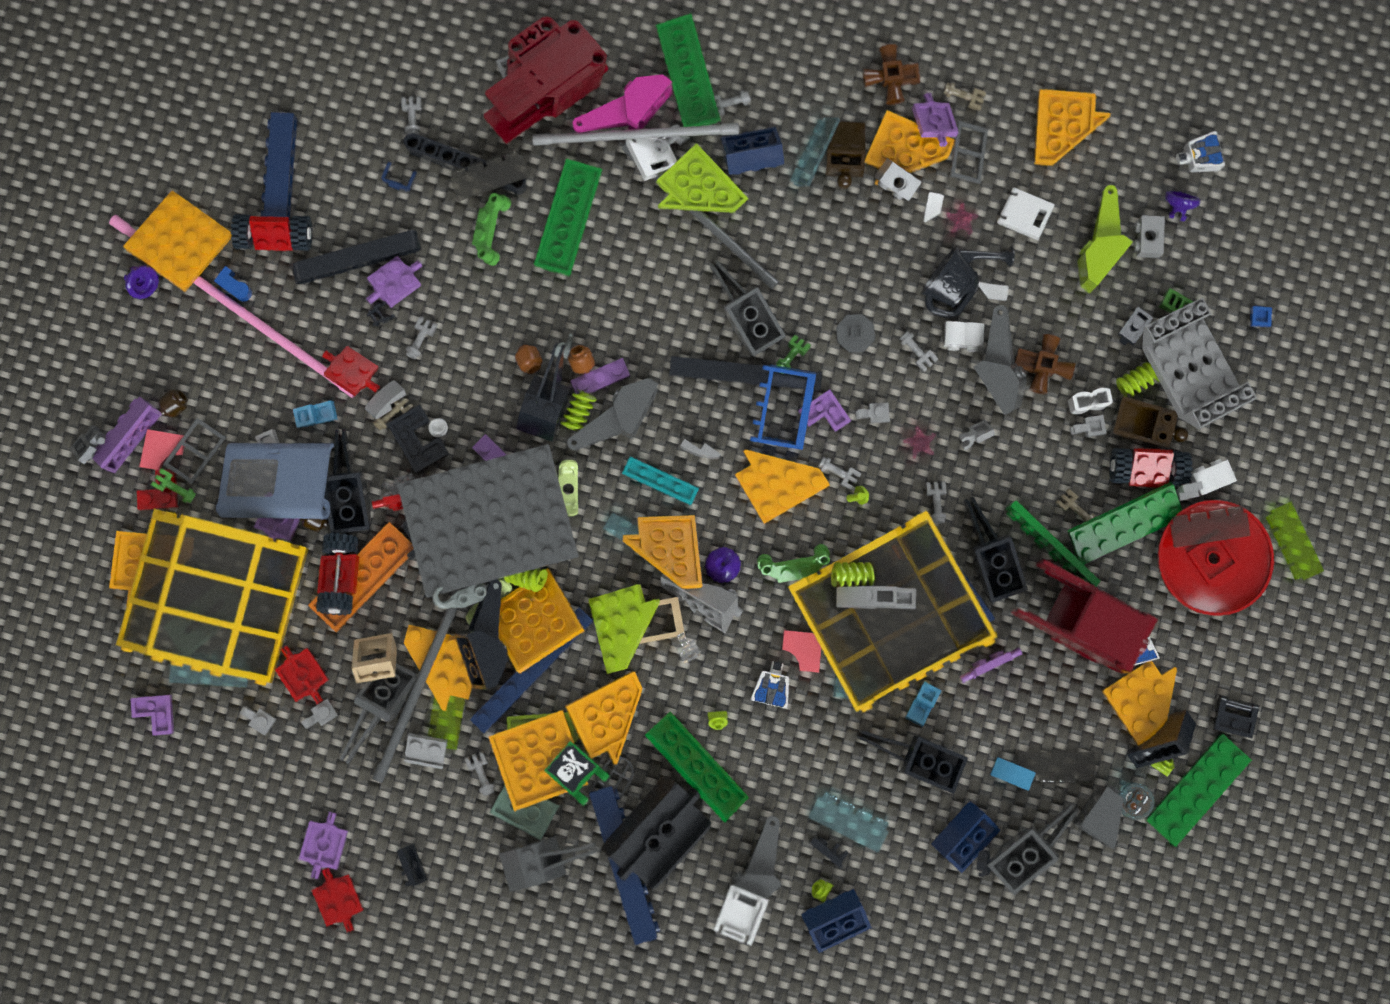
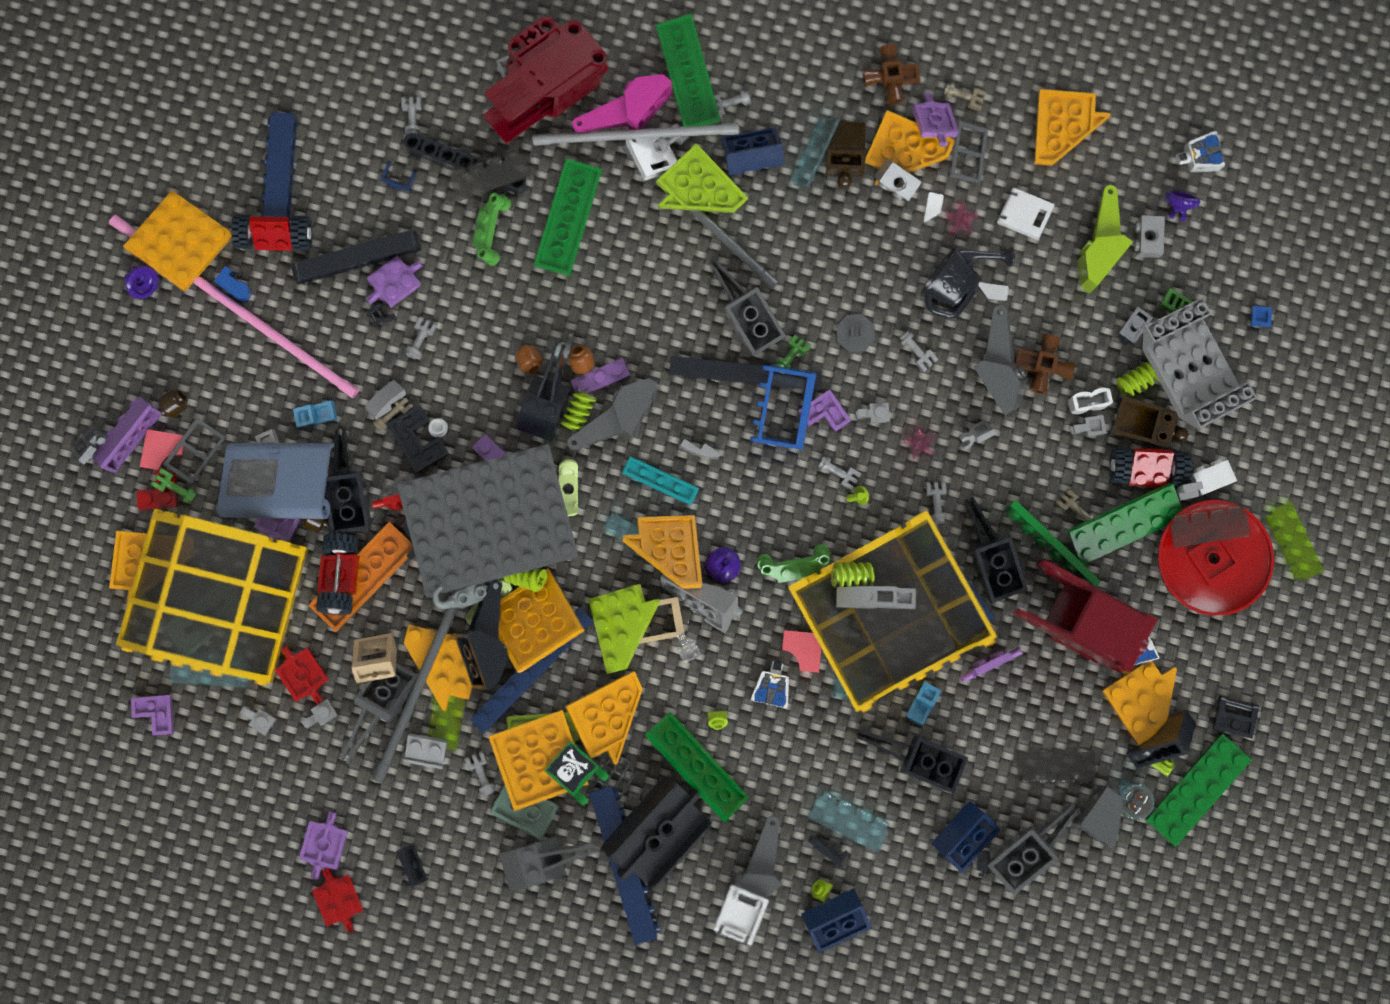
red plate [322,346,380,396] -> none
light orange wing [735,450,830,524] -> none
white brick [944,321,984,352] -> none
dark azure slope [990,757,1036,791] -> none

